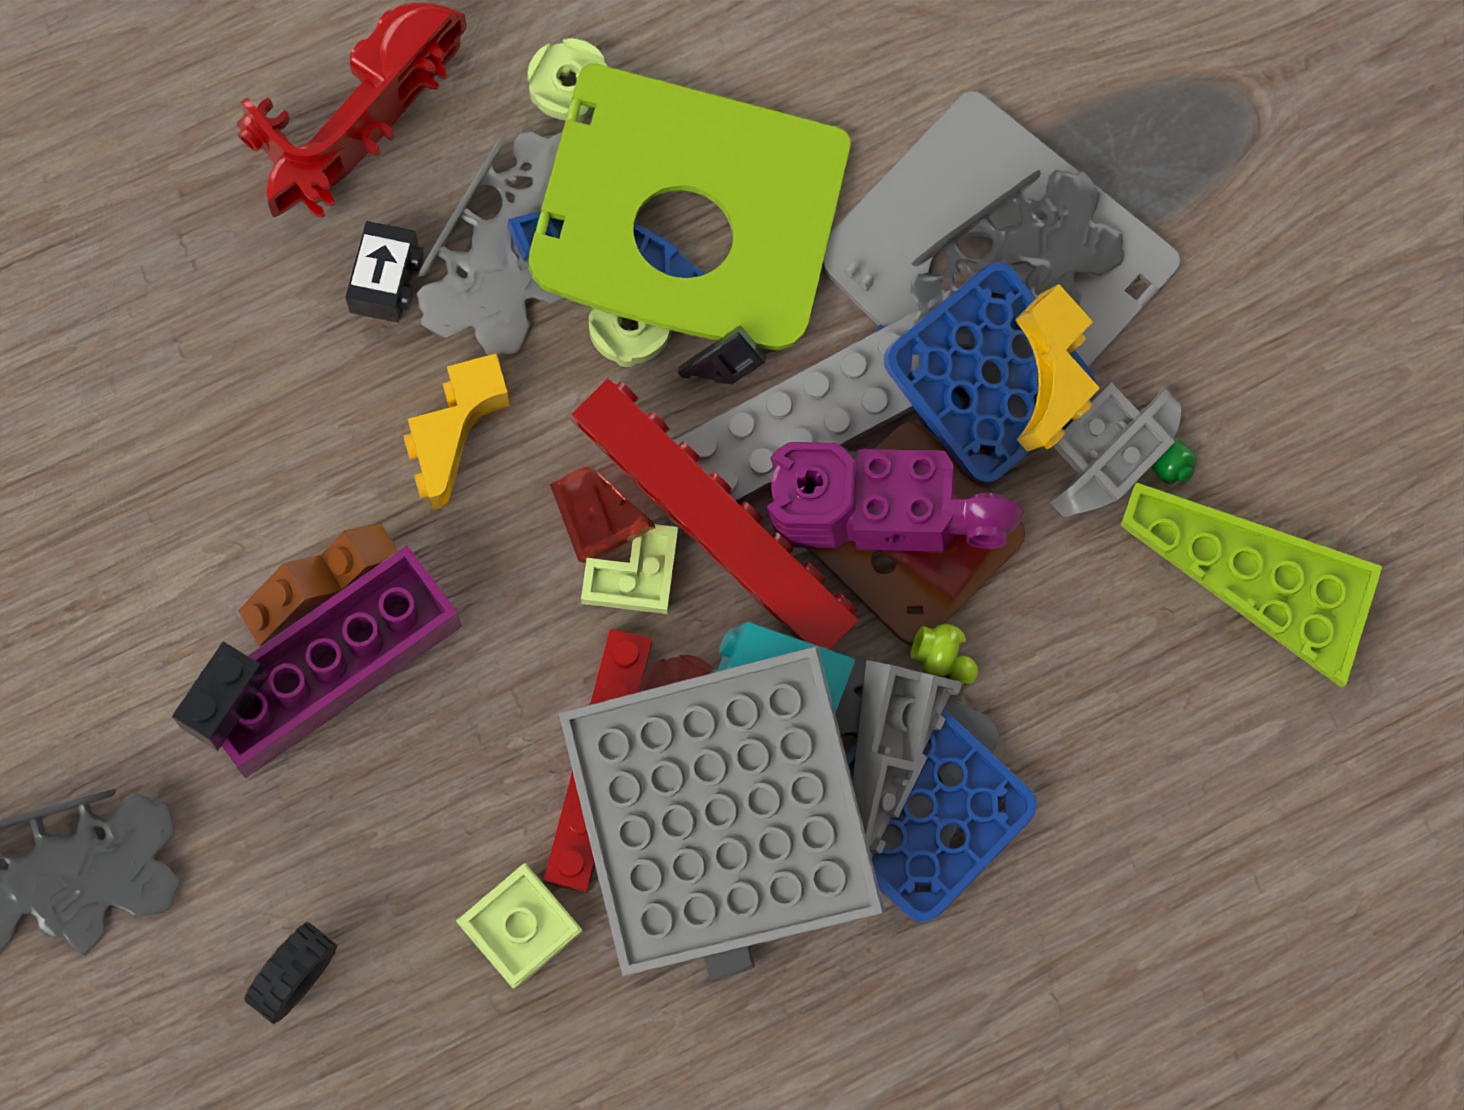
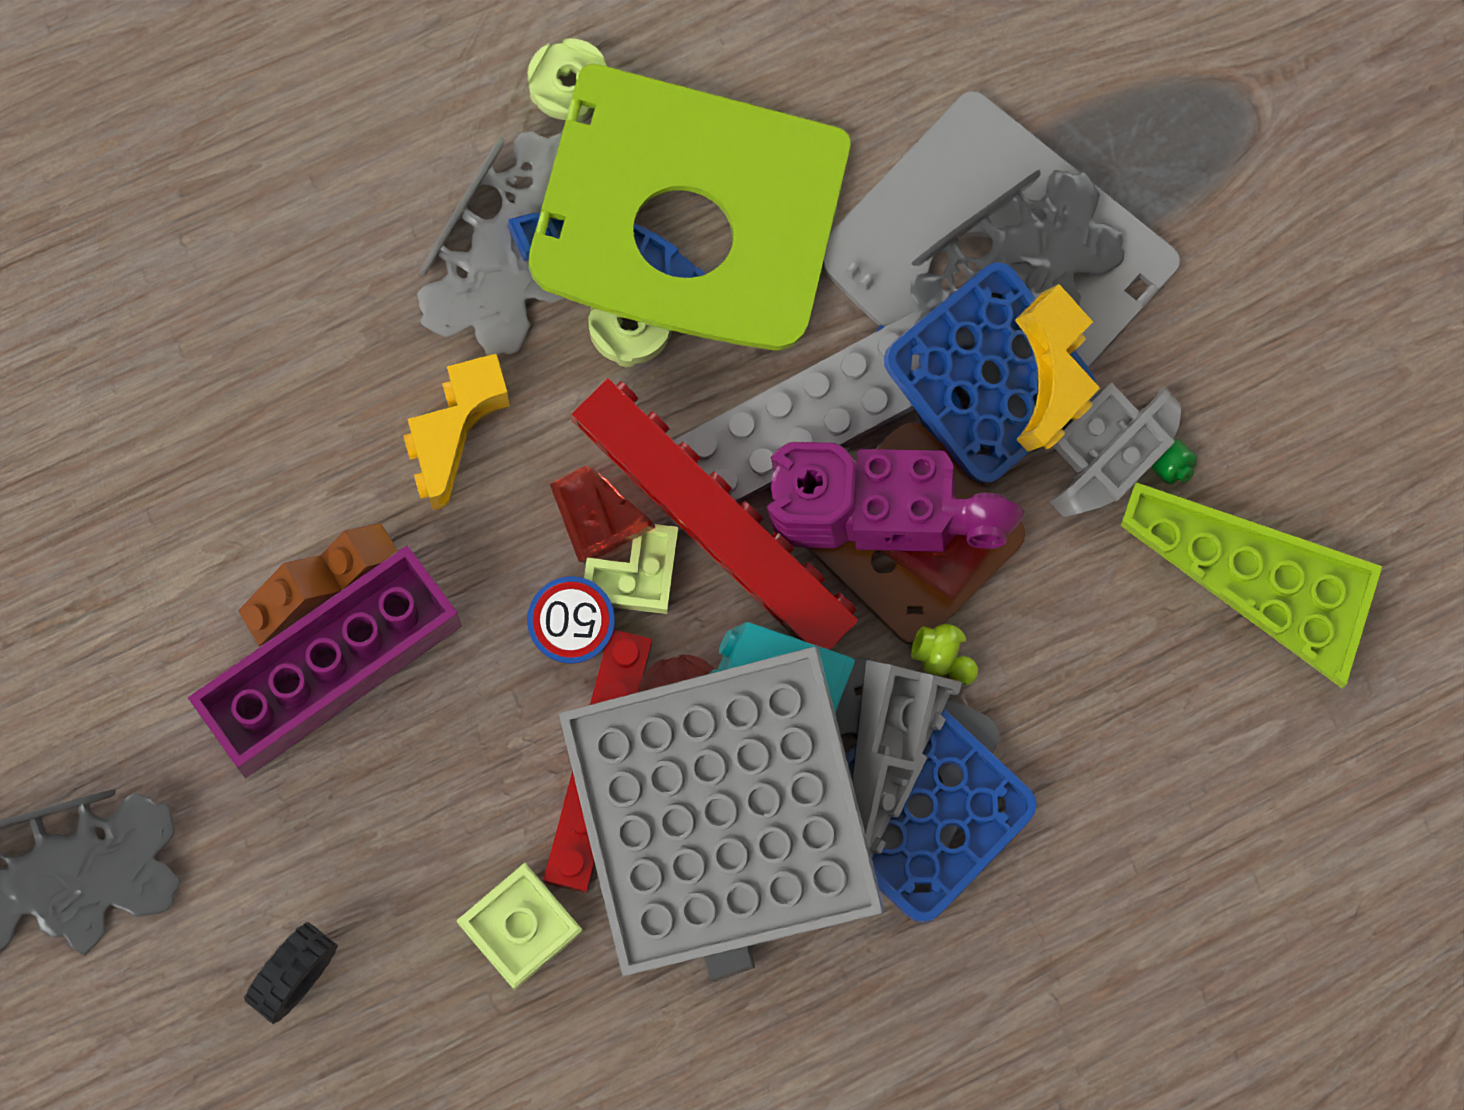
black brick [172,641,268,751] -> none
red piece [237,3,467,218] -> none
brick [345,221,424,323] -> none
black tile [678,325,766,385] -> none
none -> piece [527,576,615,664]

